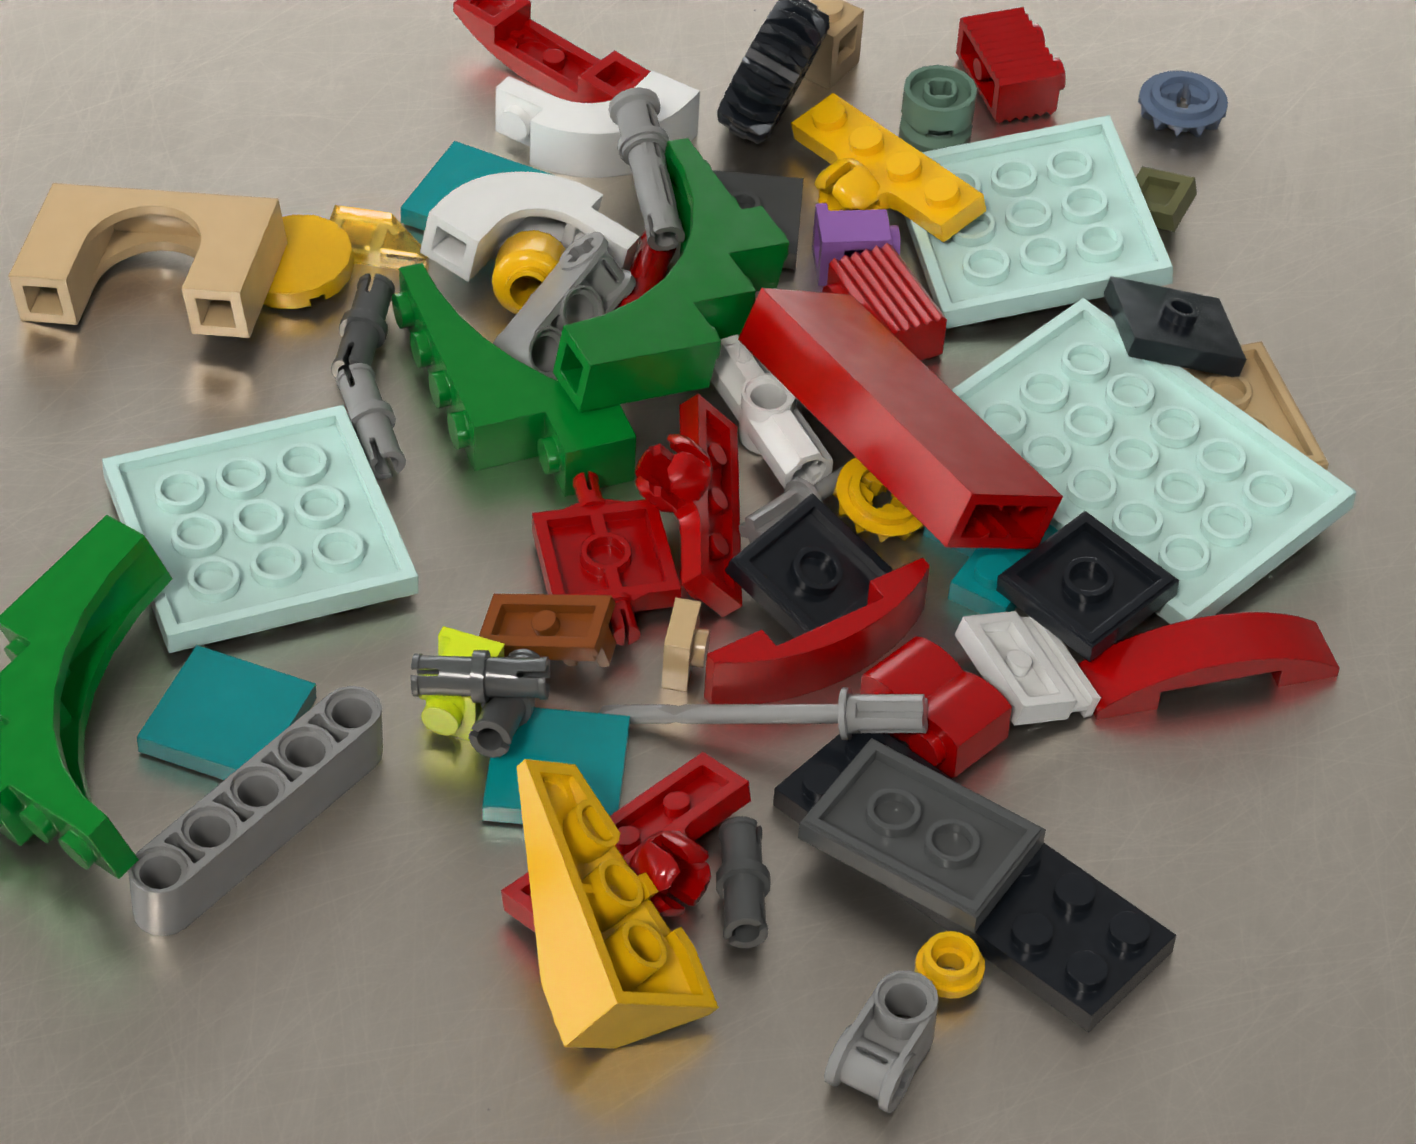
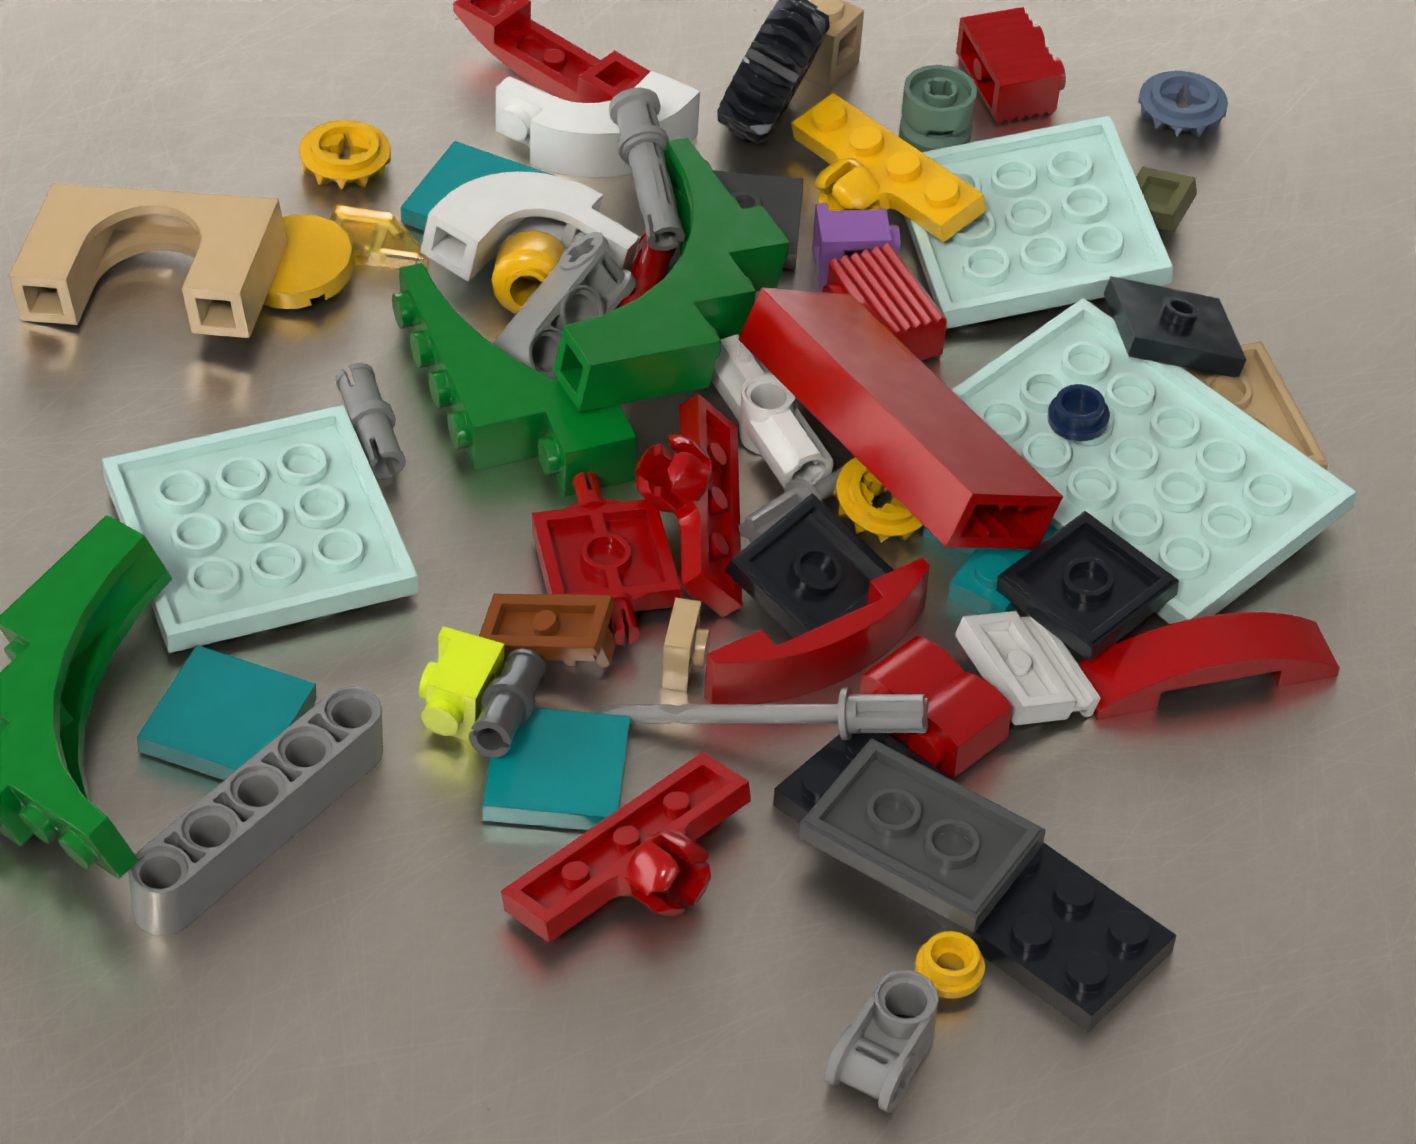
dark grey pin [331,273,395,385] -> none
dark grey pin [411,650,551,703] -> none
yellow wedge [517,759,719,1049] -> none
dark grey pin [716,816,771,948] -> none
none -> yellow gear [299,120,391,190]
none -> dark blue plate [1047,384,1110,441]

